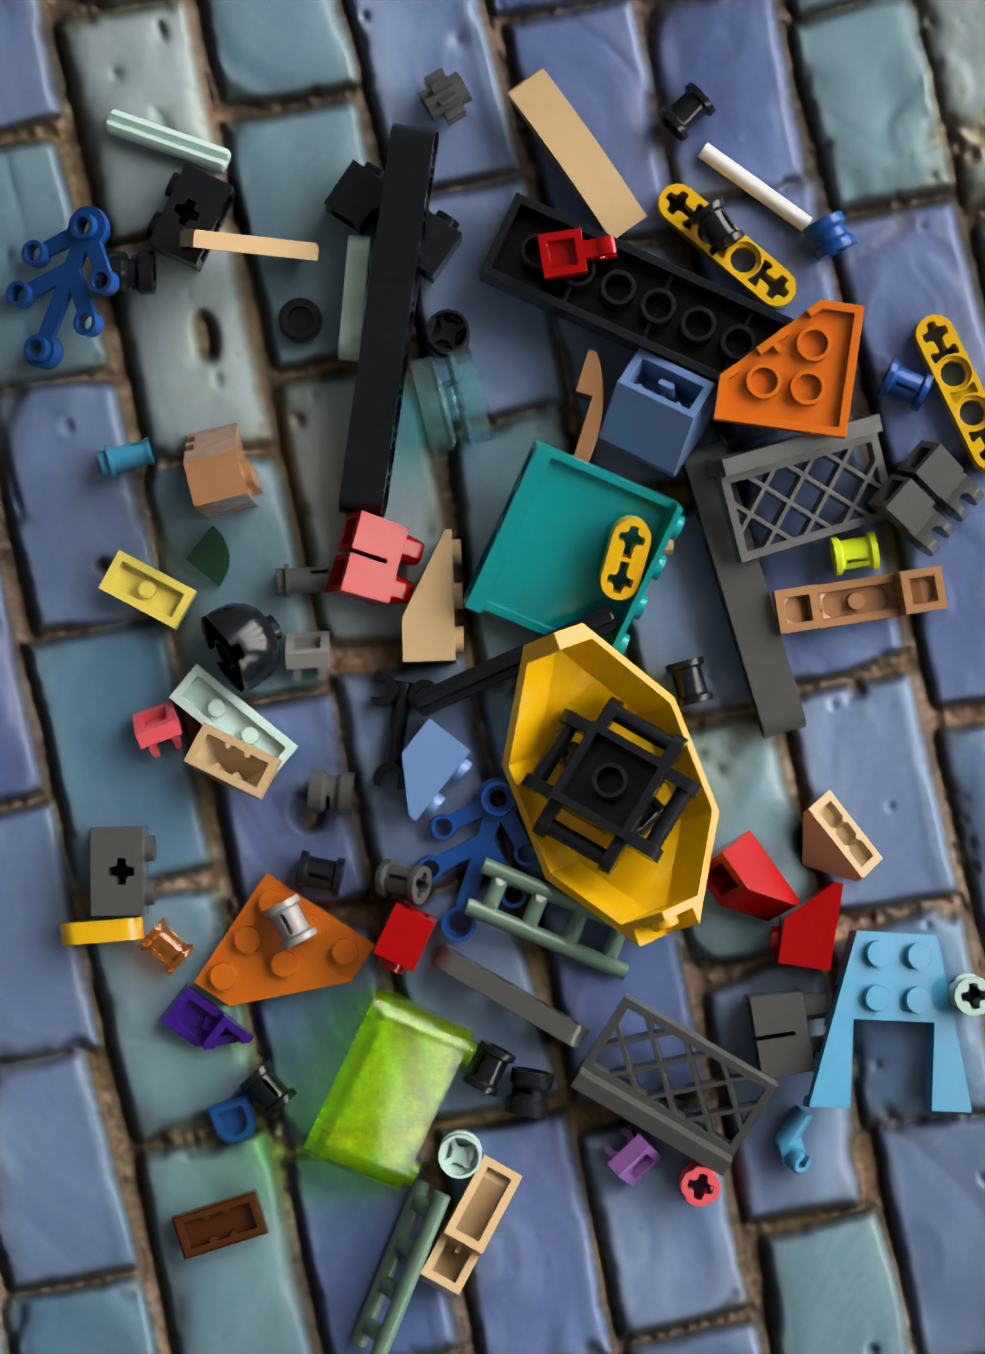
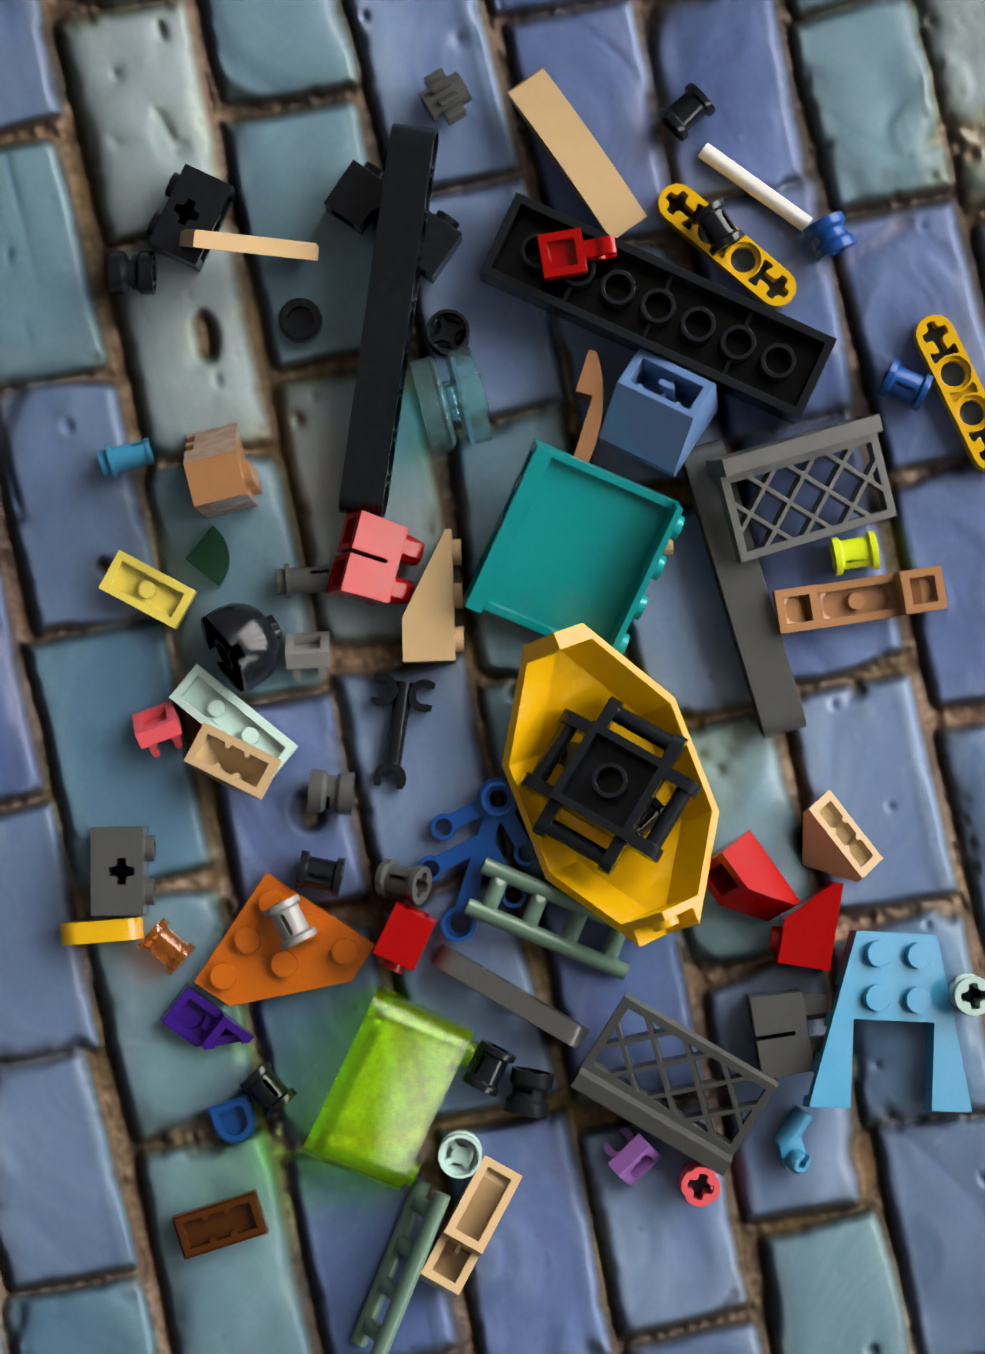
blue plant [6,206,119,370] -> none
light aqua axle [105,109,231,173] -> none
light aqua beam [338,234,371,362] -> none
medium blue slope [401,718,473,821] -> none
black axle [414,607,619,716] -> none
yellow beam [599,515,652,600] -> none
black bush [665,656,714,707] -> none
orange plate [712,299,865,439] -> none
dark grey legs [867,440,984,557] -> none

